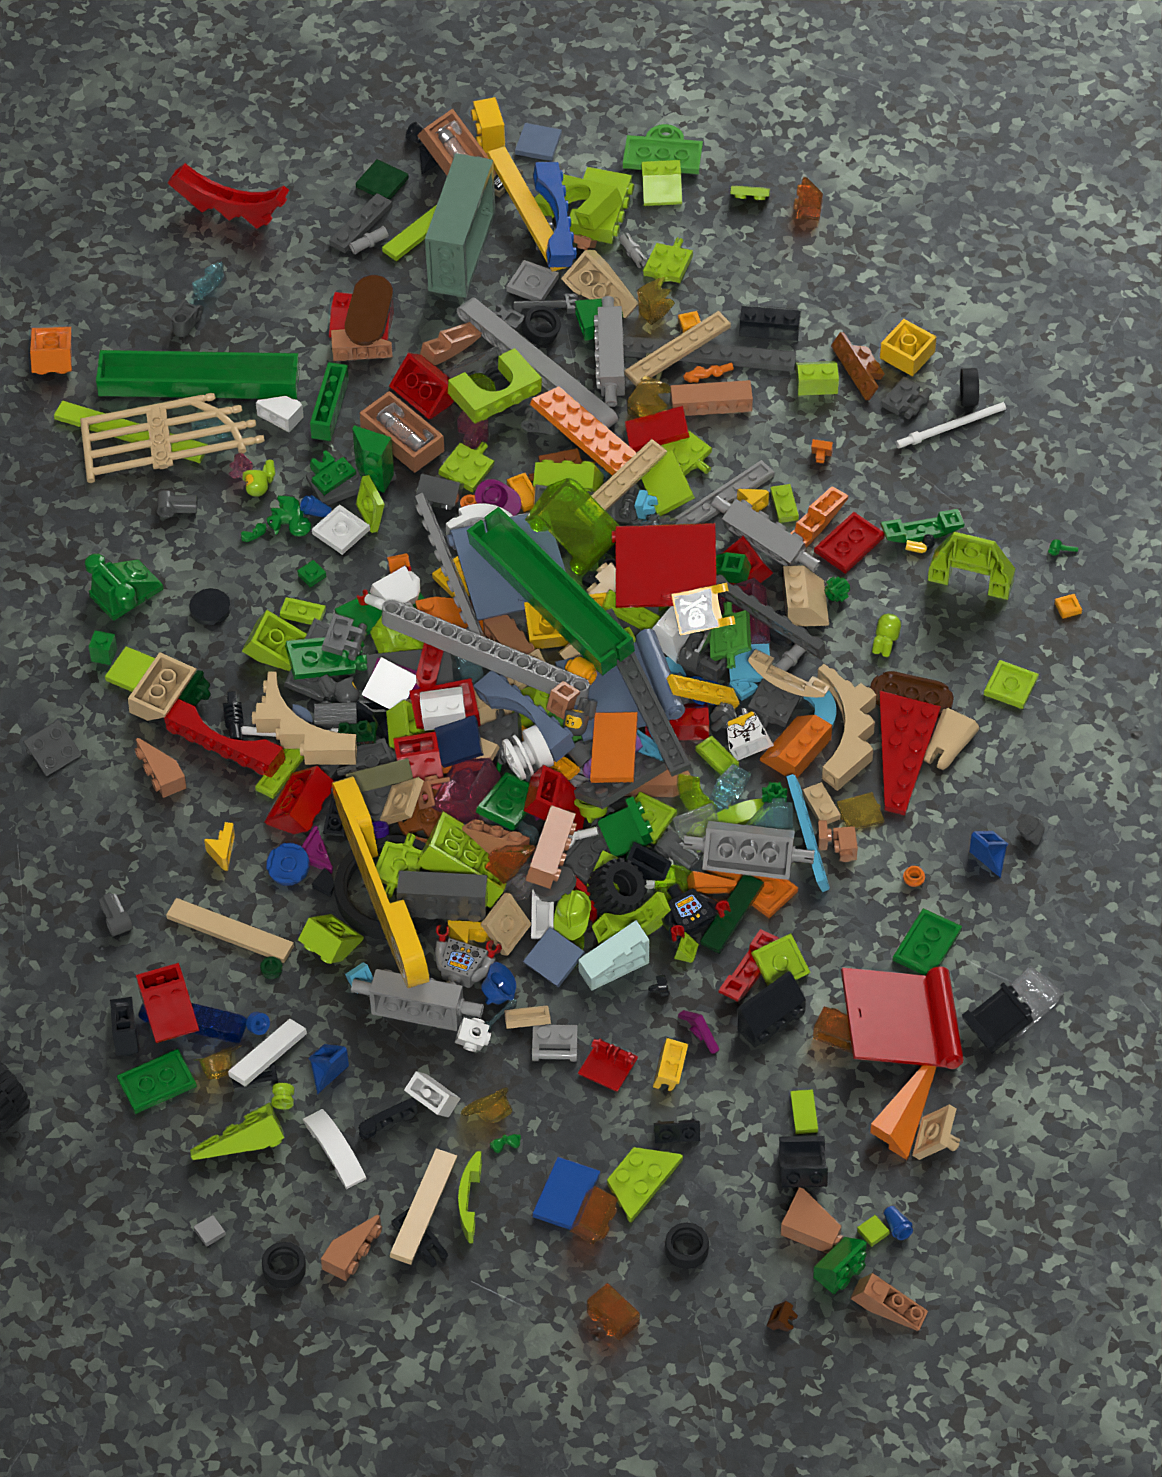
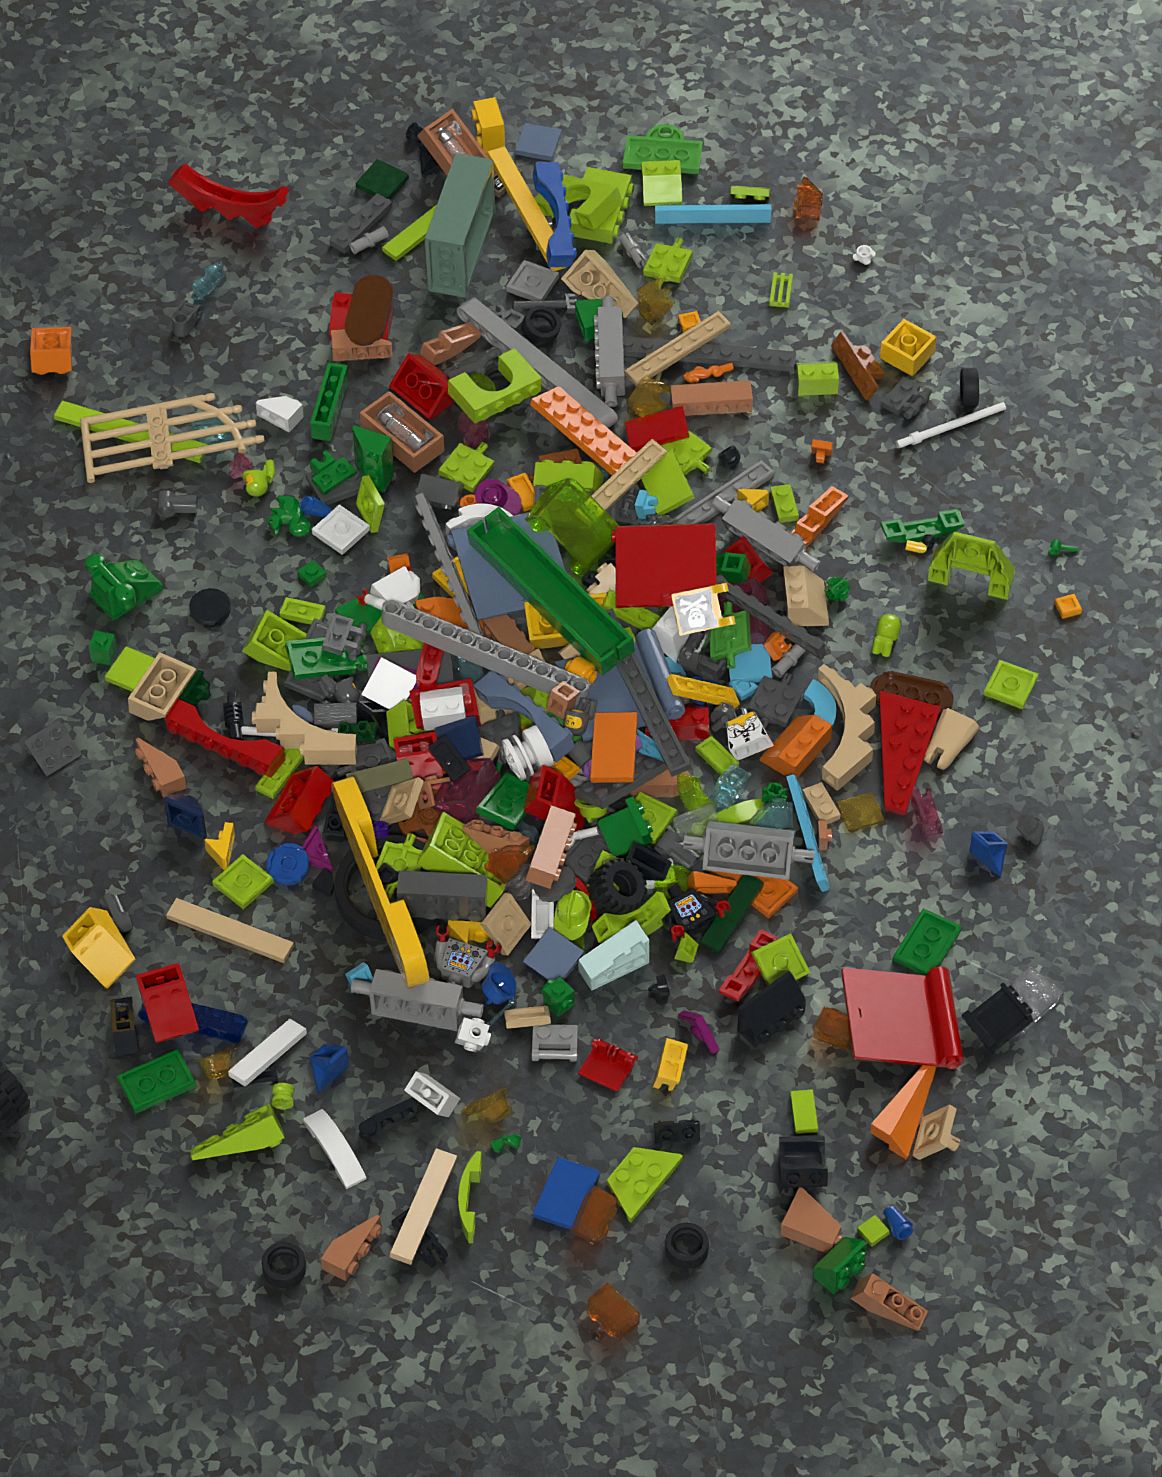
green piece [96,350,300,399] -> none
light grey tile [194,1215,226,1247] -> none
green piece [241,523,267,542] -> none
blue tile [246,1012,270,1035] -> none
dark green tile [260,957,283,979] -> none
lime slope [298,914,364,964] -> none
nougat plate [574,234,597,250] -> none
black slope [739,304,802,341] -> none
tan slope [748,649,831,698] -> none
reddish brown tile [767,1301,798,1332] -> none
red tile [814,512,885,574] -> none
nougat brick [832,826,858,862] -> none
orange plate [903,866,925,887] -> none
none -> yellow slope [62,907,136,989]
none -> dark blue slope [164,793,207,840]
none -> lime tile [212,854,274,910]
none -> black tile [377,863,399,885]
none -> black plate [427,735,471,783]
none -> green brick [541,977,575,1017]
none -> medium azure tile [655,204,771,224]
none -> black tile [718,445,741,468]
none -> orange tile [763,631,792,661]
none -> lime tile [769,272,793,308]
none -> white plate [853,245,876,265]
none -> clear pink hinge [911,787,943,837]

